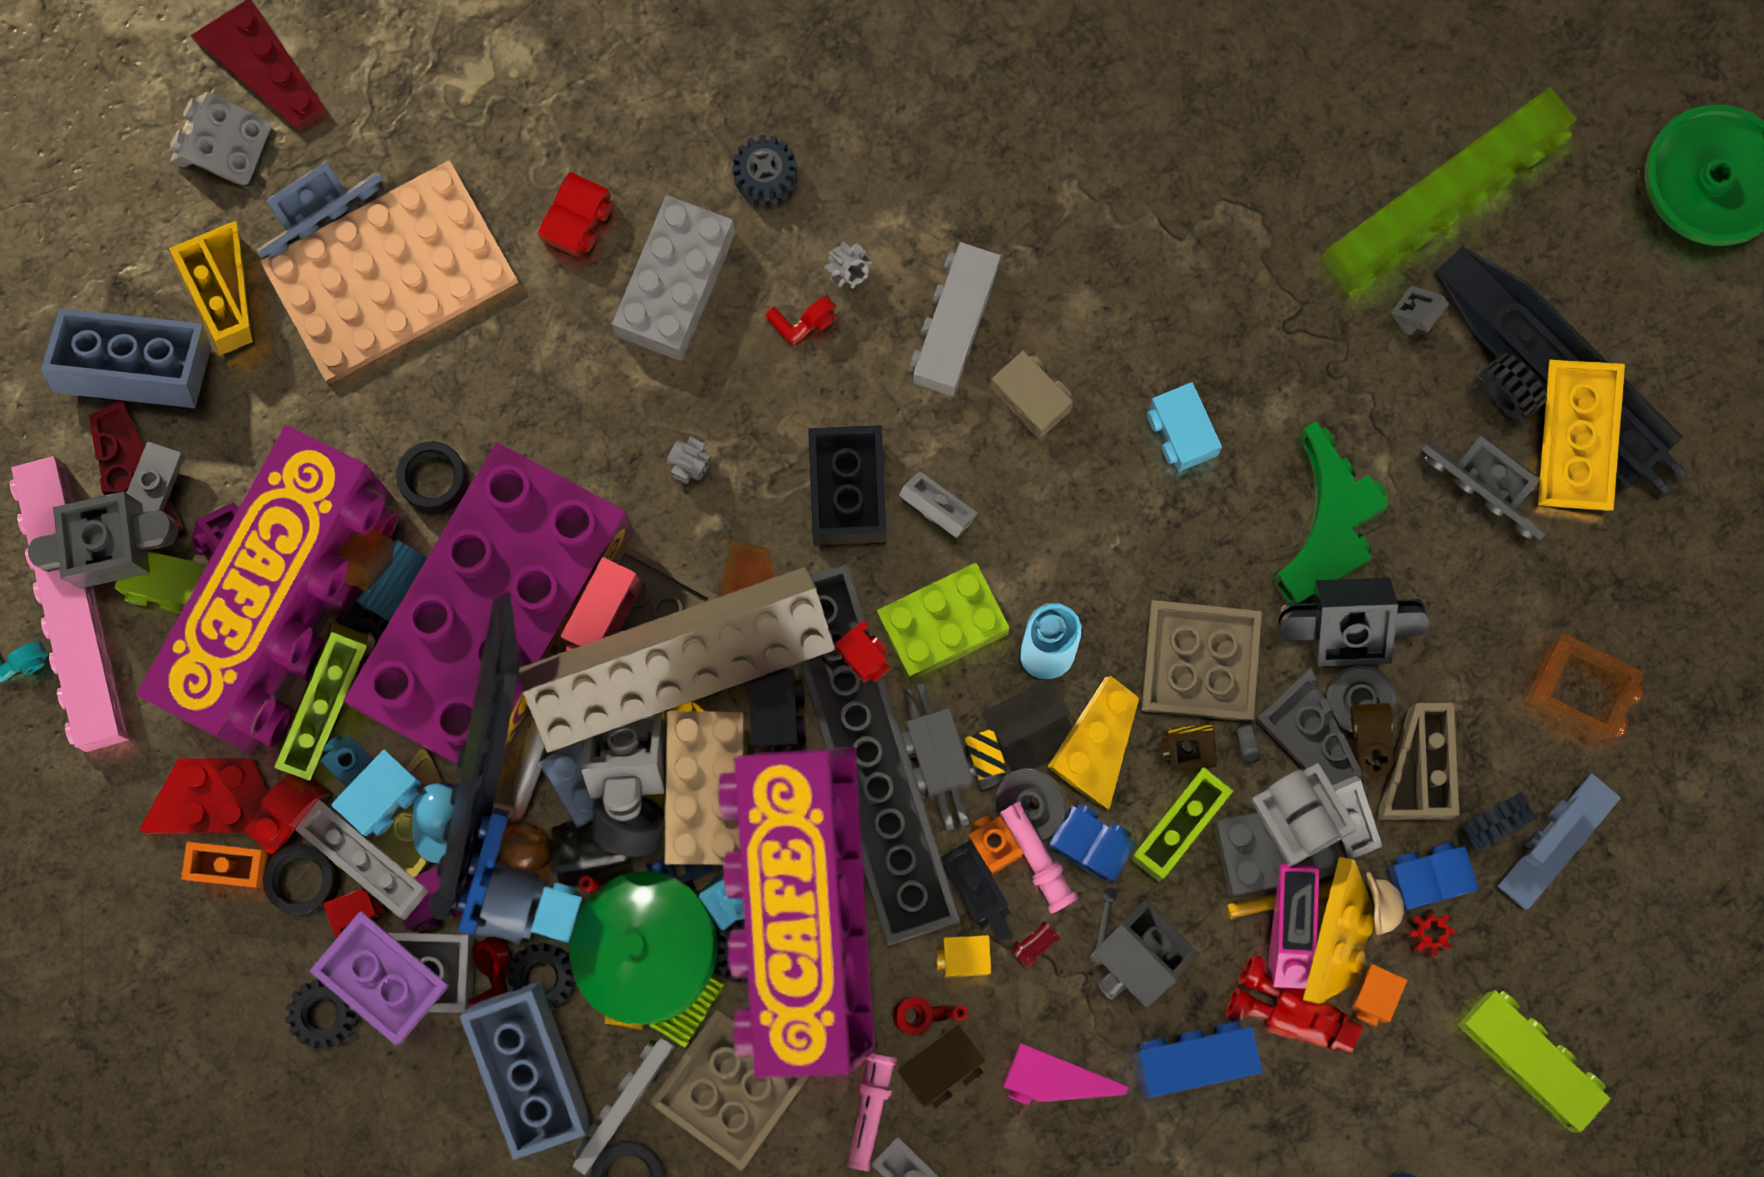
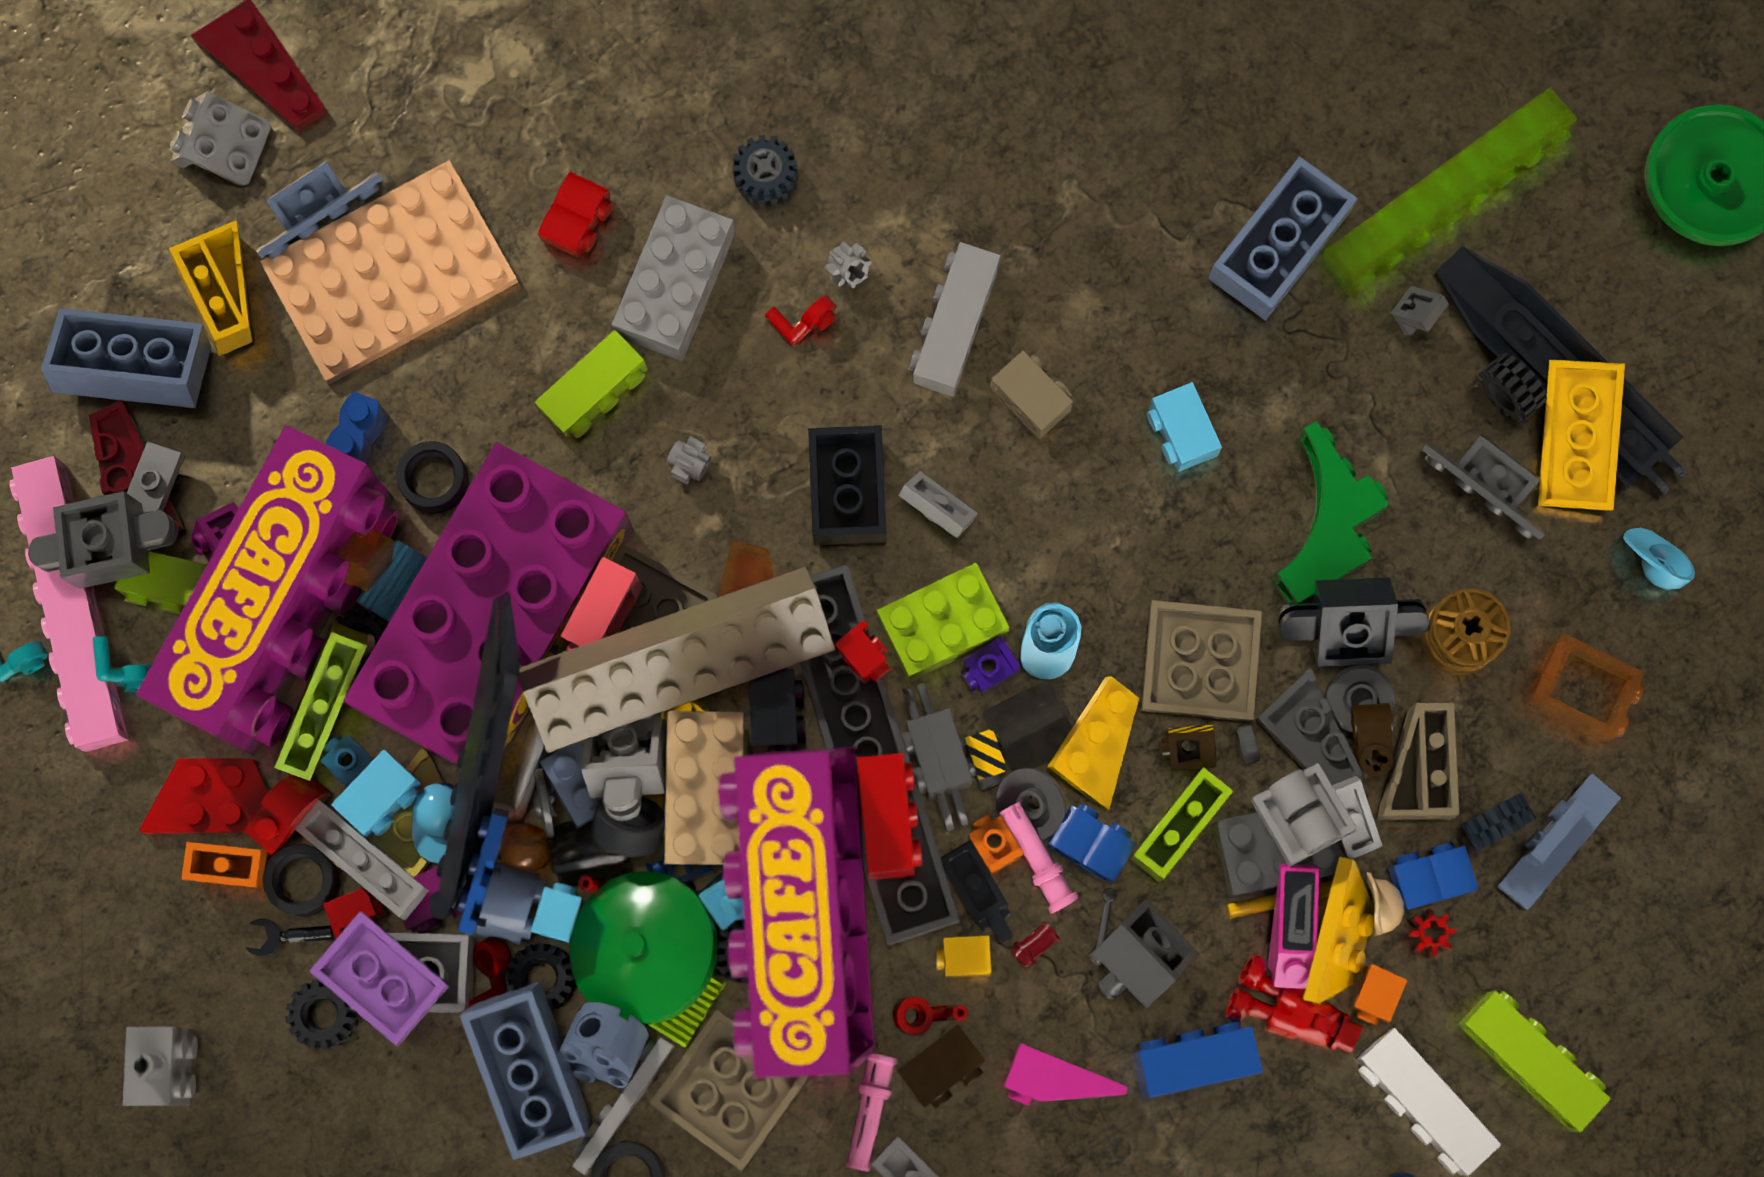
none -> teal plate [92,636,151,692]
none -> light grey brick [123,1027,198,1106]
none -> black piece [245,918,333,957]
none -> blue brick [326,391,387,466]
none -> dark grey wheel [533,767,557,838]
none -> lime brick [534,330,648,441]
none -> sand blue brick [559,1002,649,1088]
none -> red brick [857,753,922,880]
none -> dark purple brick [960,636,1021,696]
none -> sand blue brick [1208,156,1358,321]
none -> white brick [1355,1028,1501,1176]
none -> pearl gold wheel [1420,588,1511,675]
none -> medium azure cap [1623,528,1695,590]

